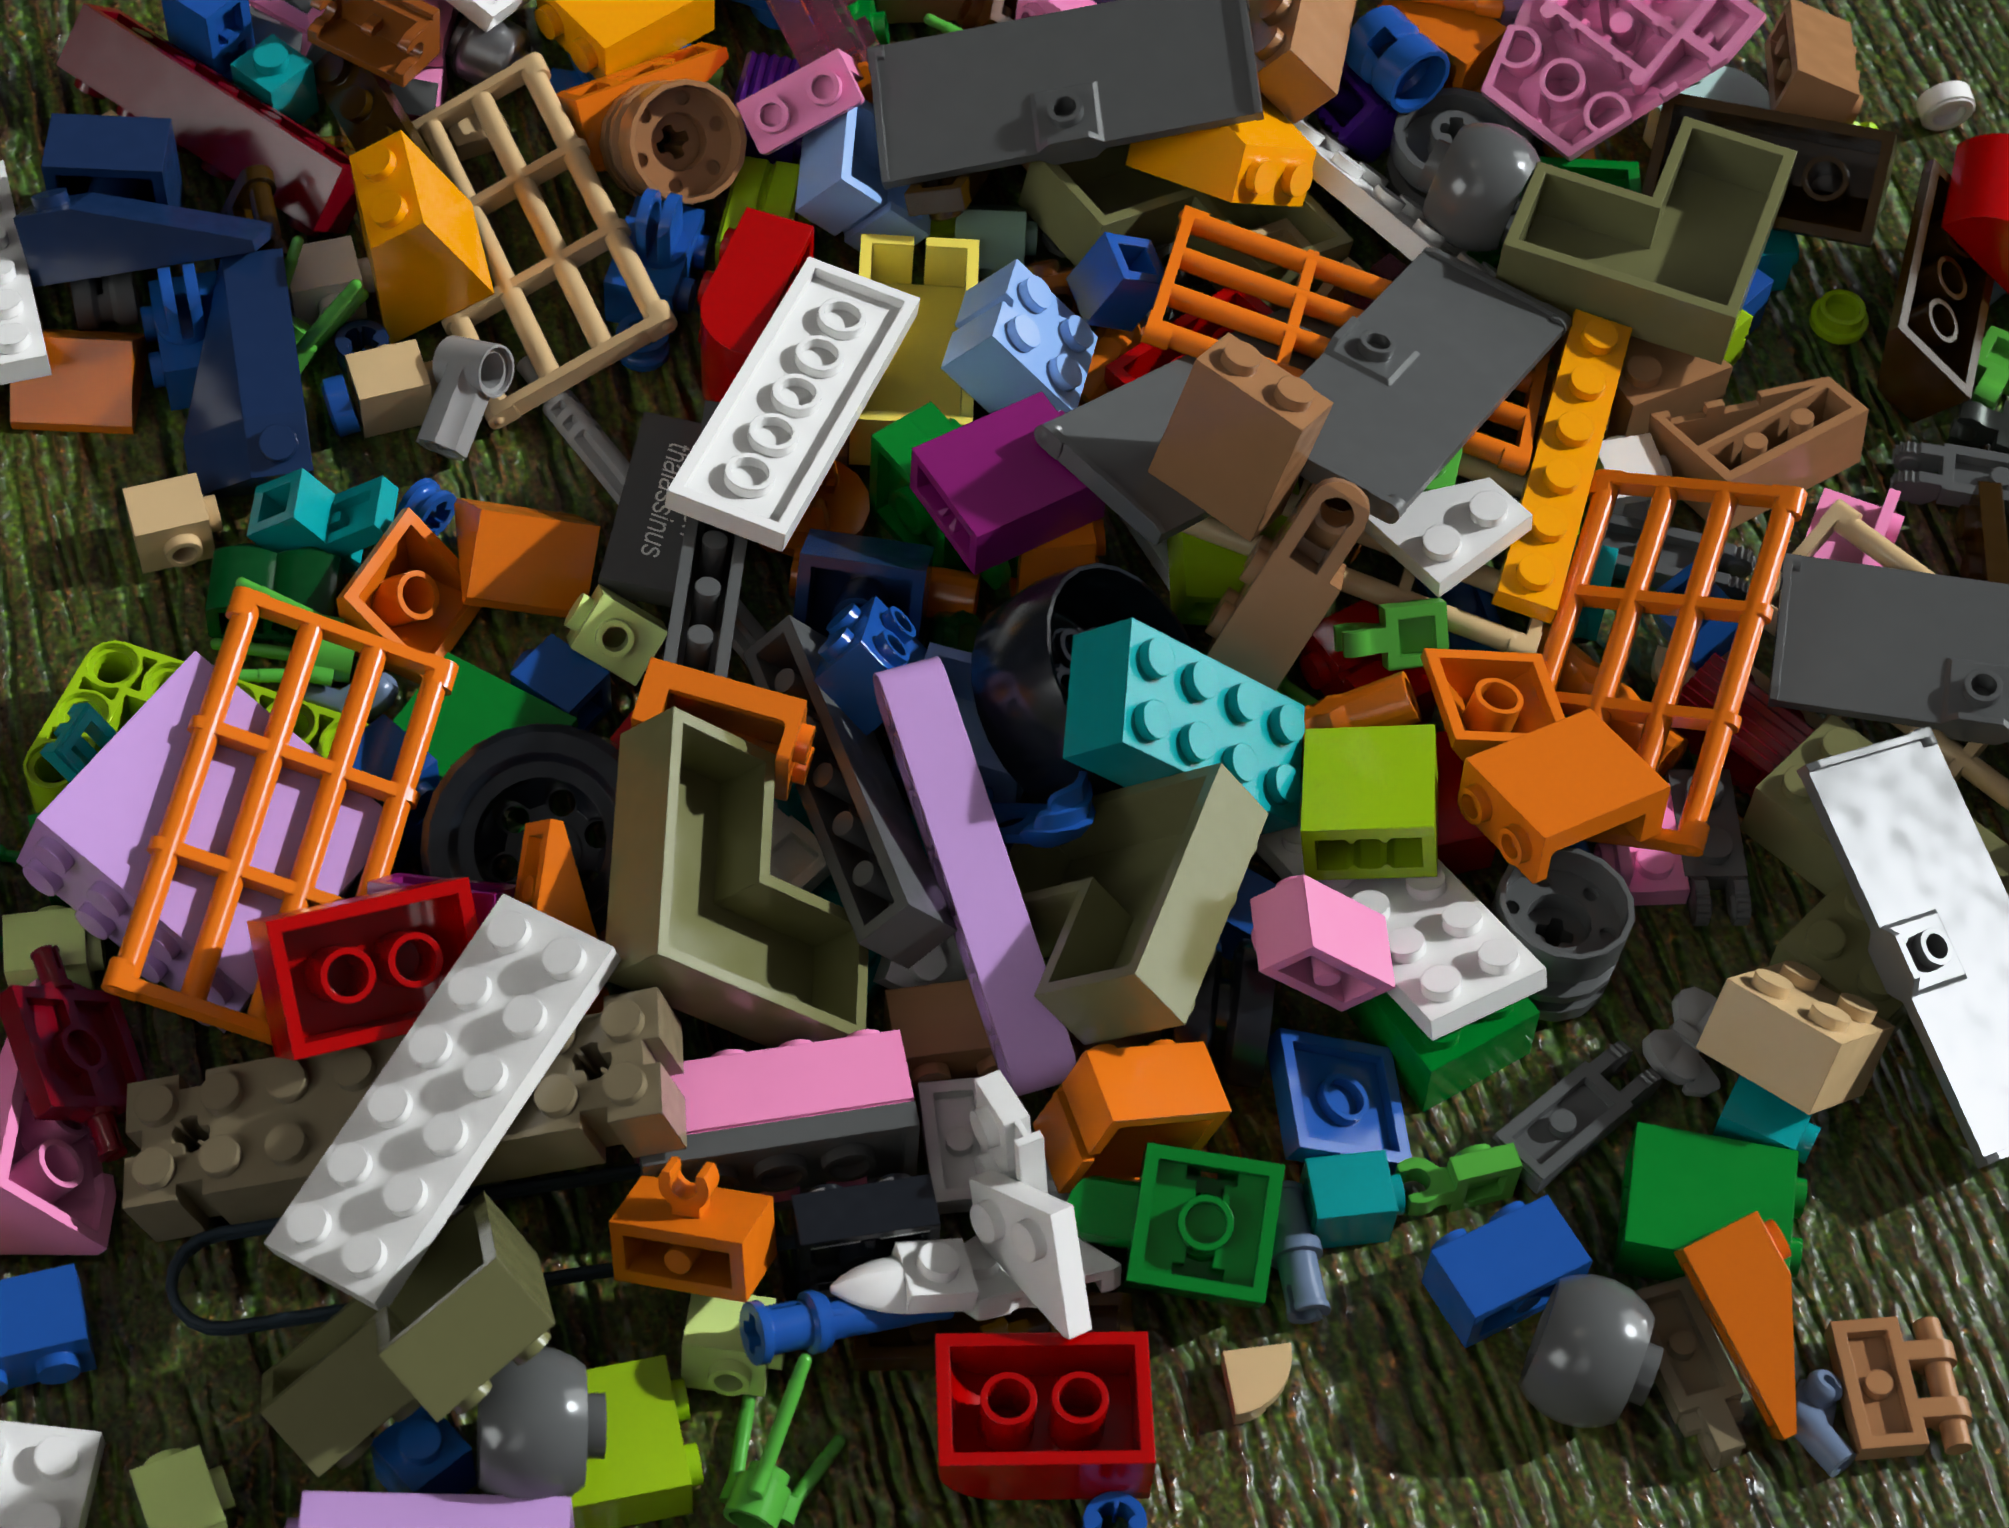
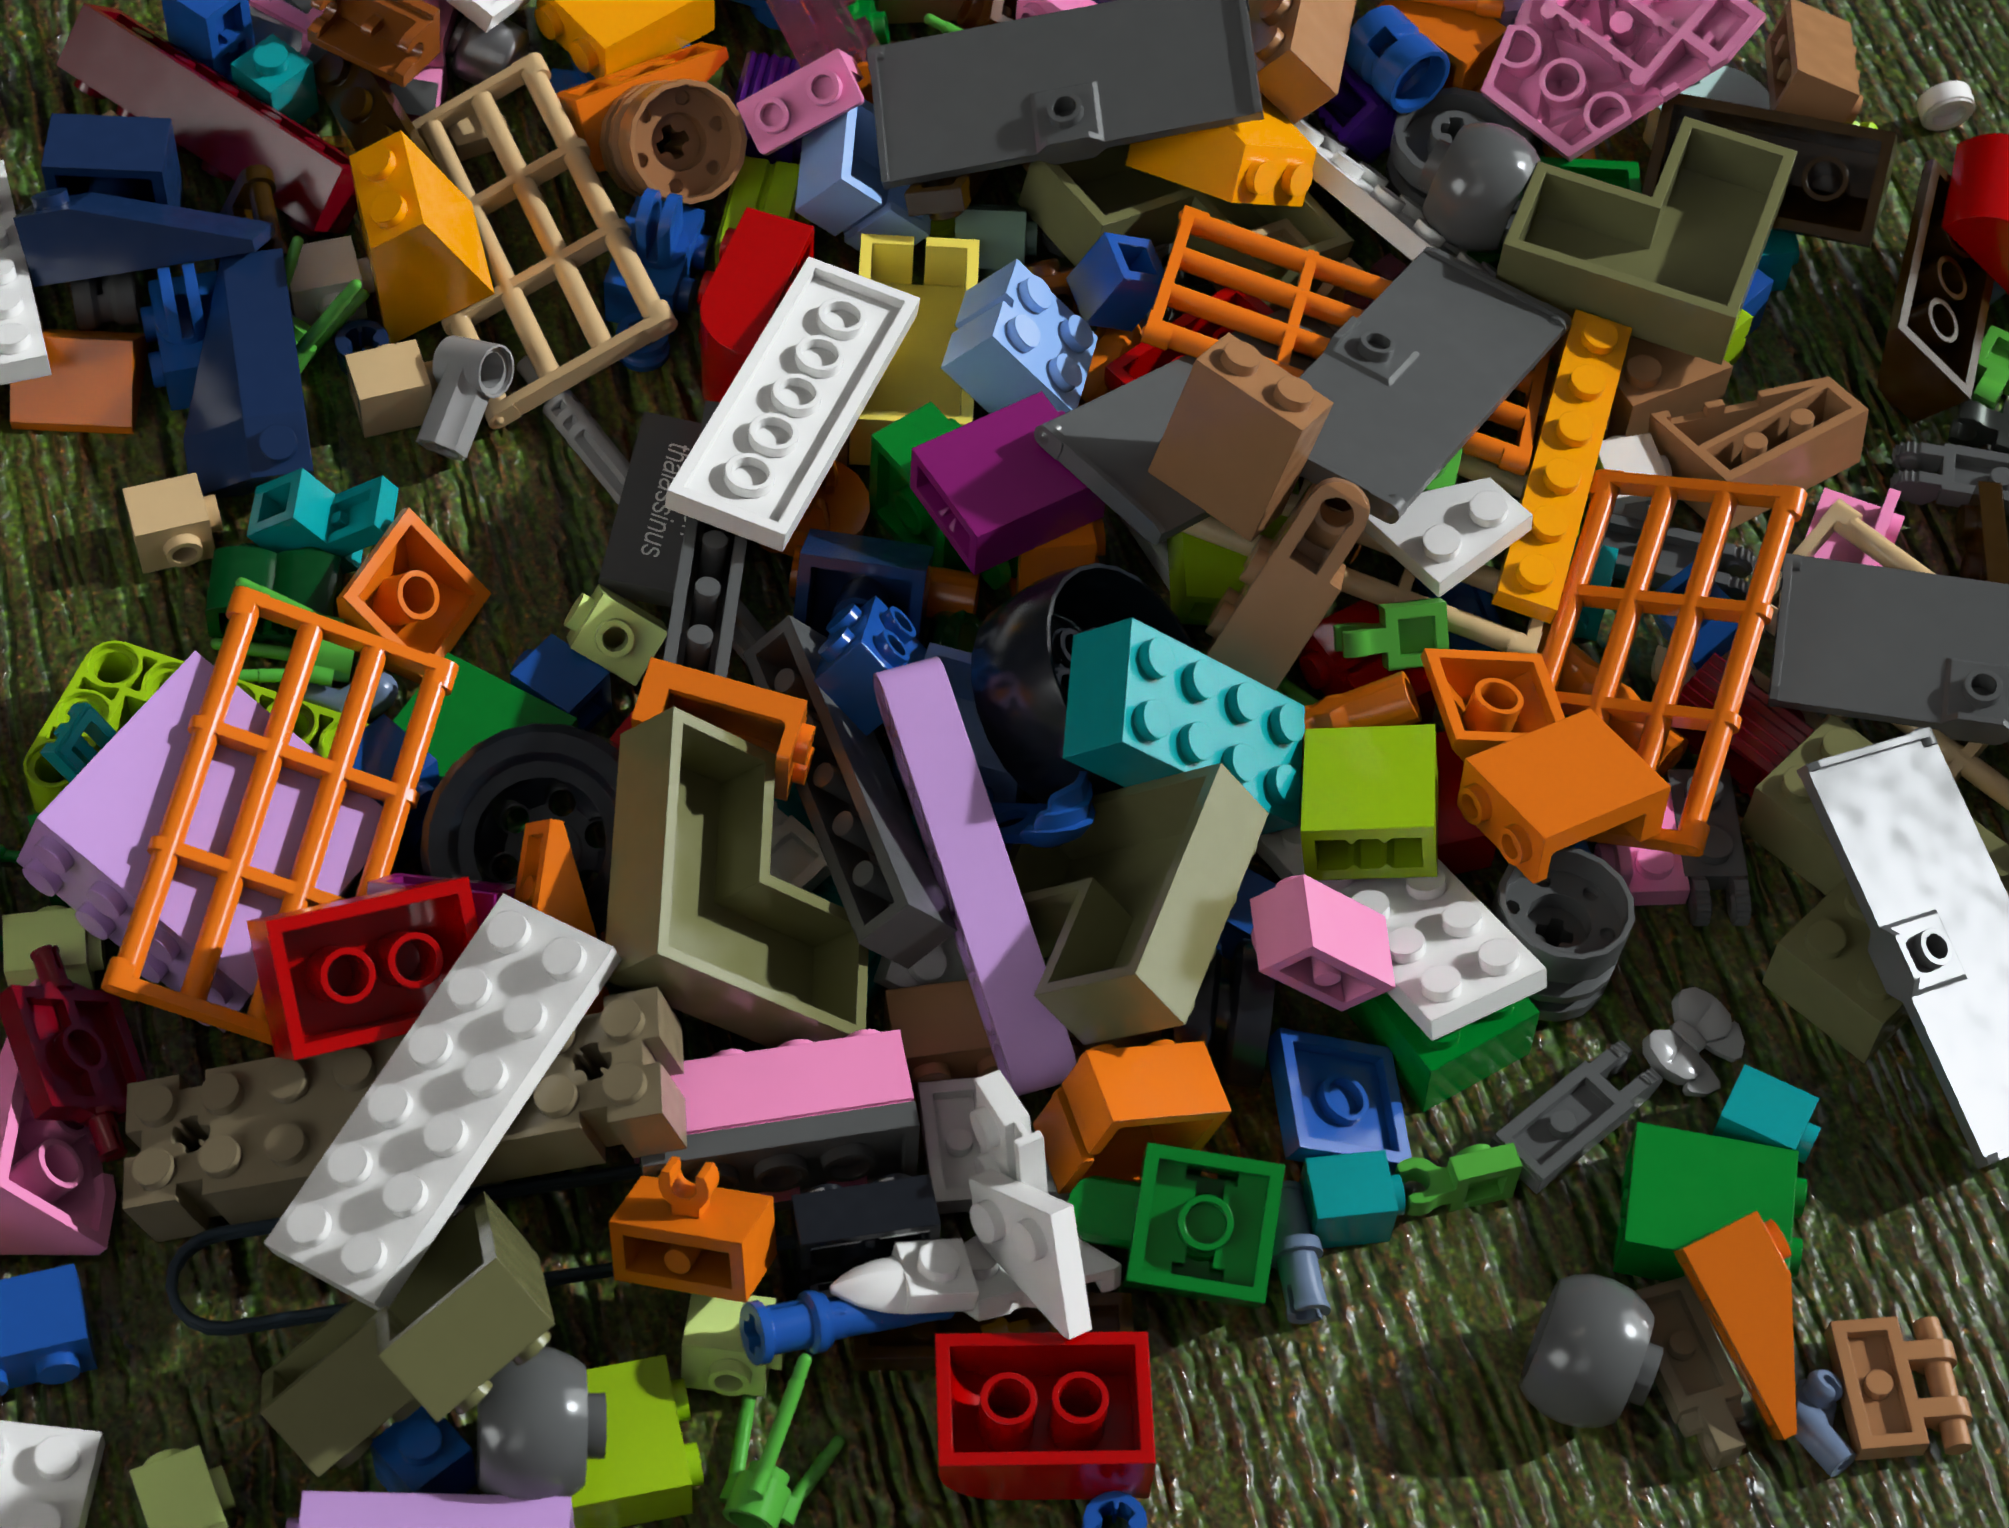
blue tile [320,373,361,438] -> none
blue bush [396,478,457,536] -> none
orange slope [454,498,601,618] -> none
tan tile [1220,1342,1292,1425] -> none
blue brick [1422,1194,1592,1348] -> none
tan brick [1696,961,1895,1115] -> none
lime plate [1809,289,1869,345] -> none

